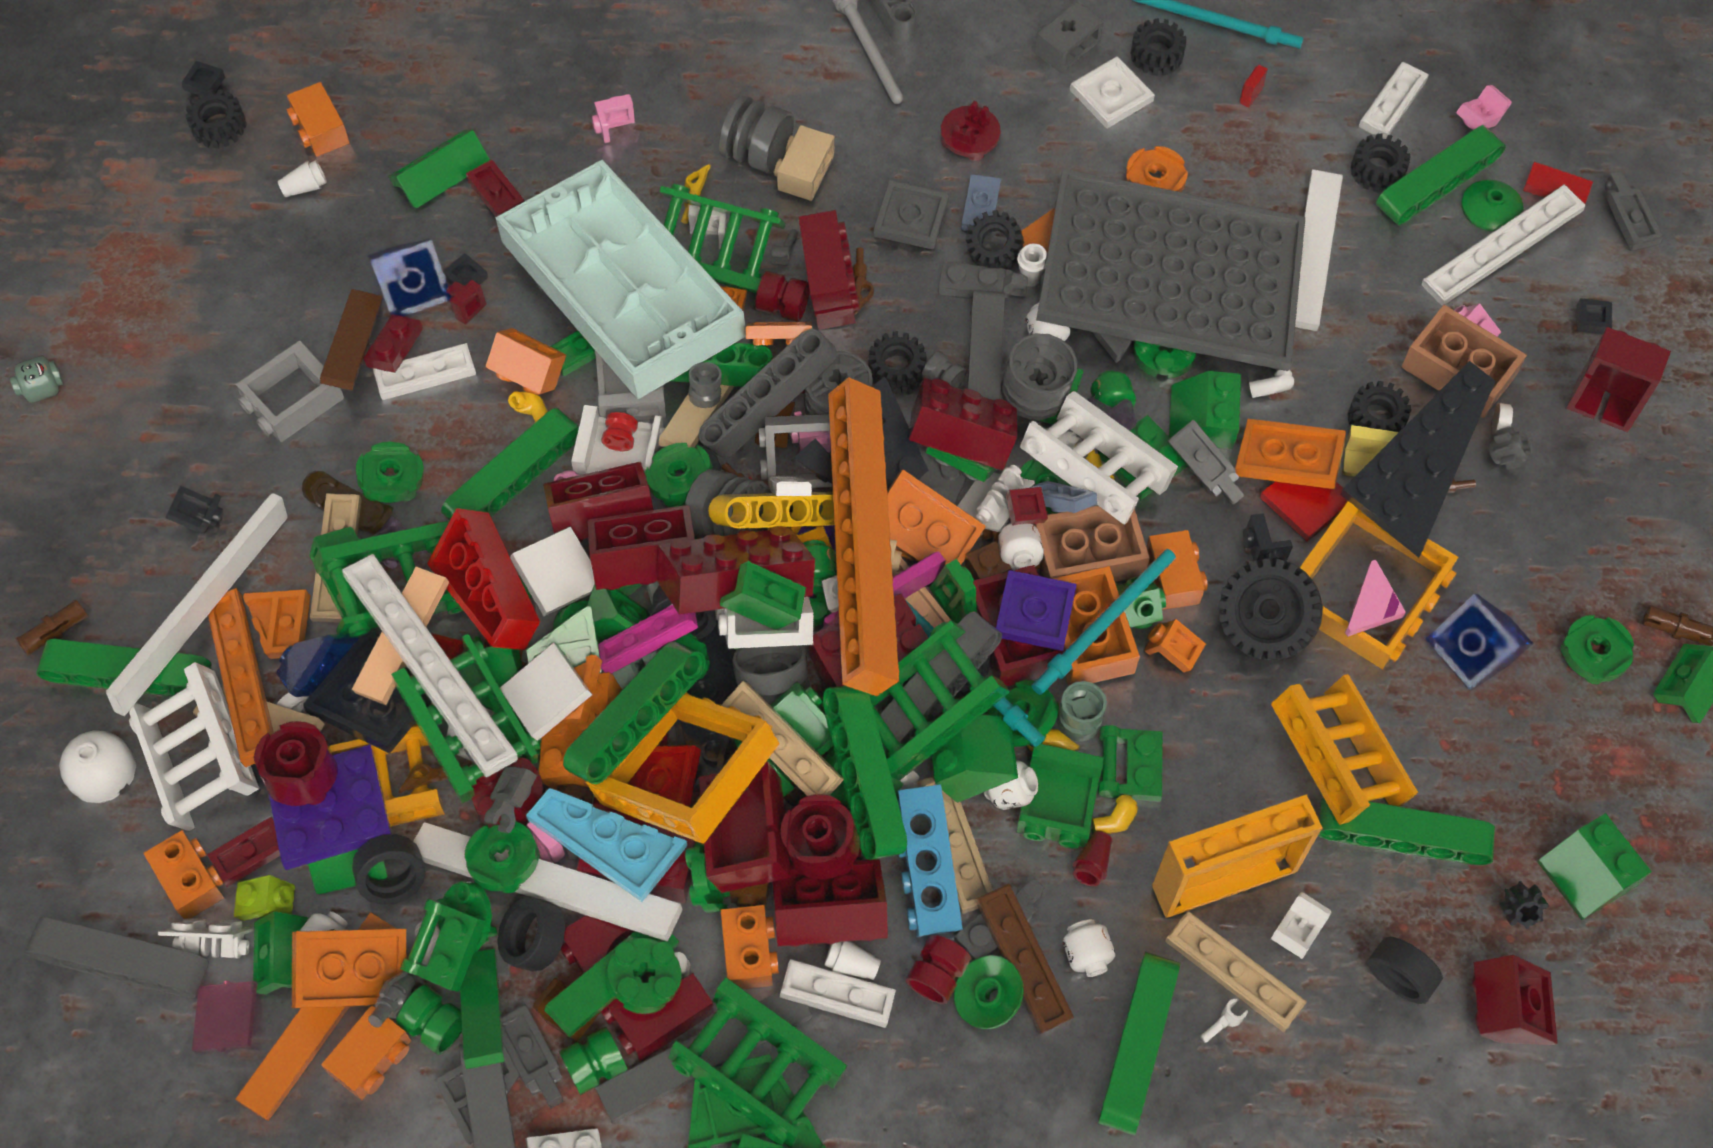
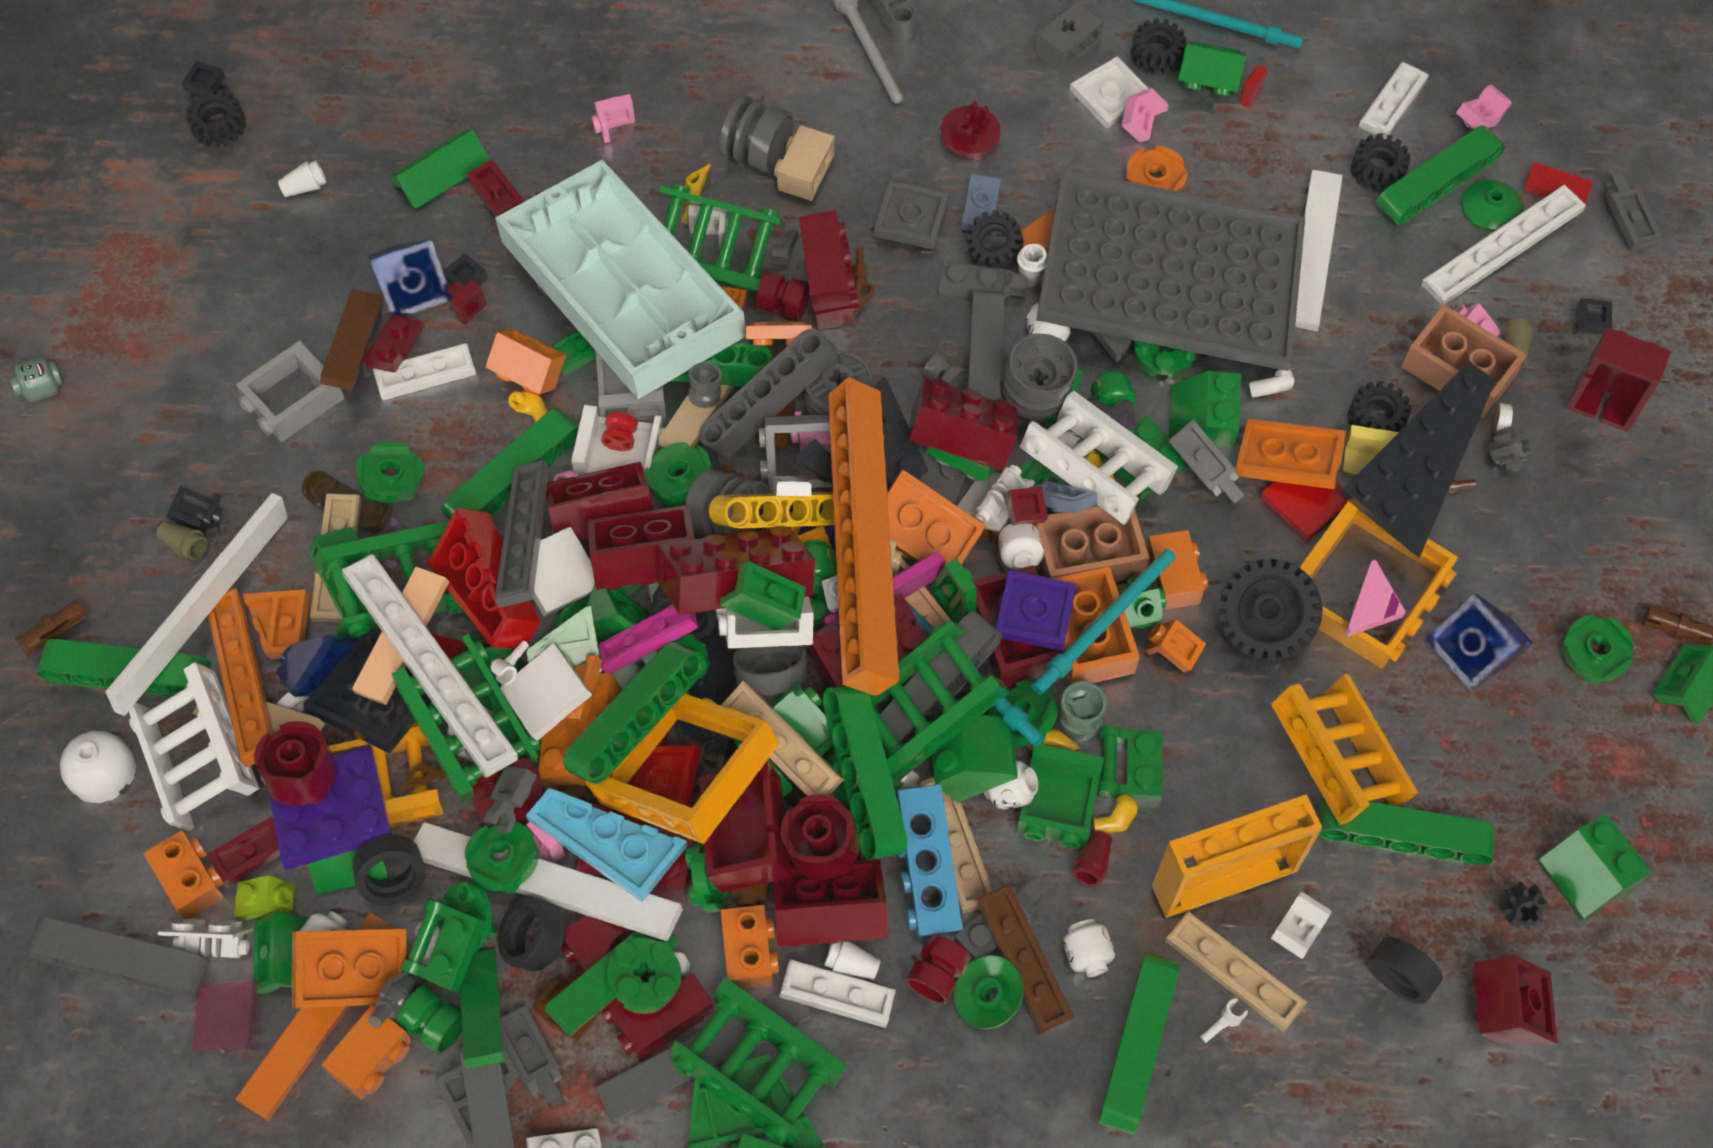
orange brick [286,82,350,157] -> none
green wheel [559,1026,628,1095] -> none
black tyre [868,331,927,394] -> none
reddish brown brick [965,541,1012,581] -> none
black bracket [1243,513,1293,561] -> none
none -> olive cone [157,521,208,561]
none -> white hand [491,641,529,686]
none -> dark grey tile [495,460,549,608]
none -> bright pink bracket [1122,88,1169,143]
none -> green slope [1179,40,1246,96]
none -> olive cone [1502,319,1535,369]

